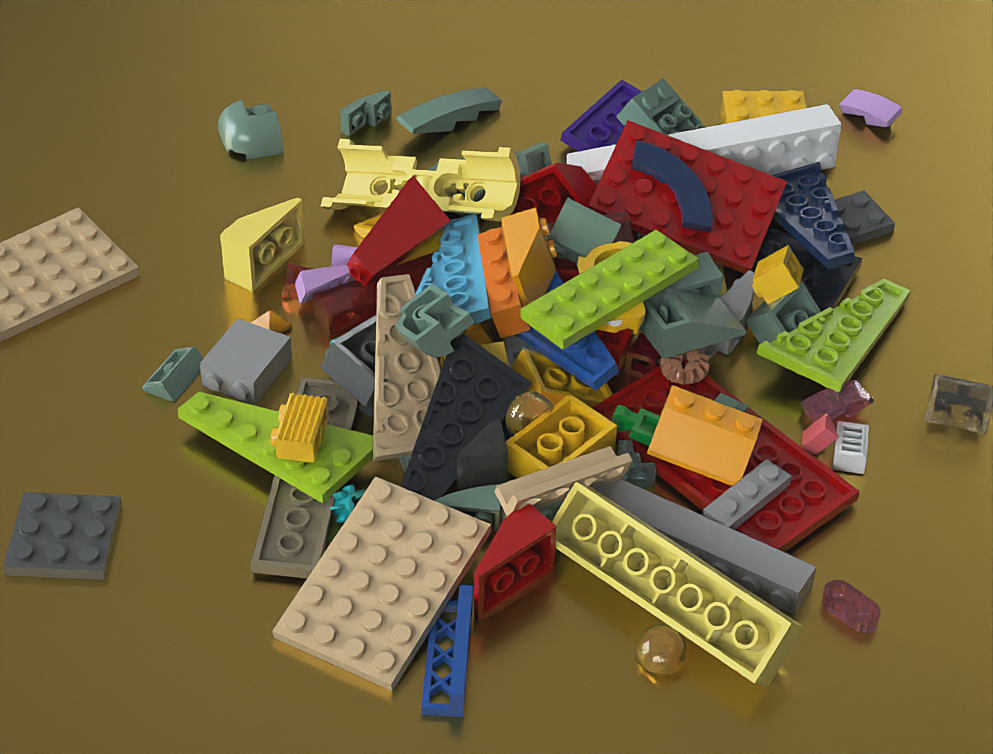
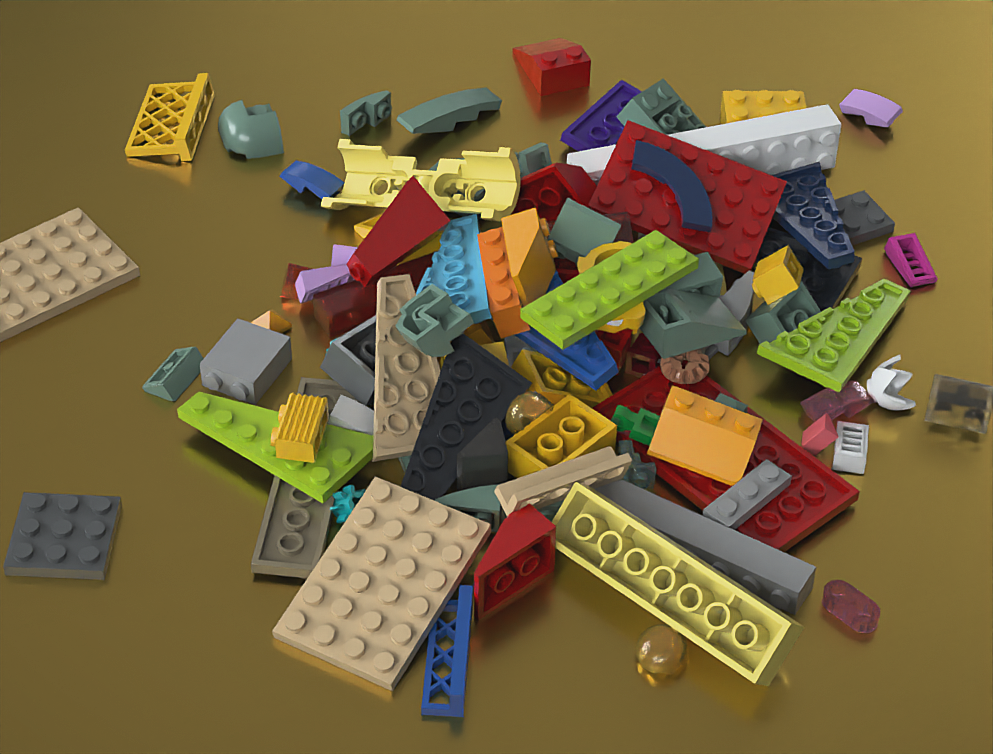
light yellow slope [220,198,305,292] -> none
none -> yellow fence [125,73,215,161]
none -> blue slope [279,160,345,199]
none -> white slope [328,395,374,435]
none -> red slope [513,38,591,96]
none -> white piece [867,355,917,410]
none -> dark pink slope [884,233,938,287]

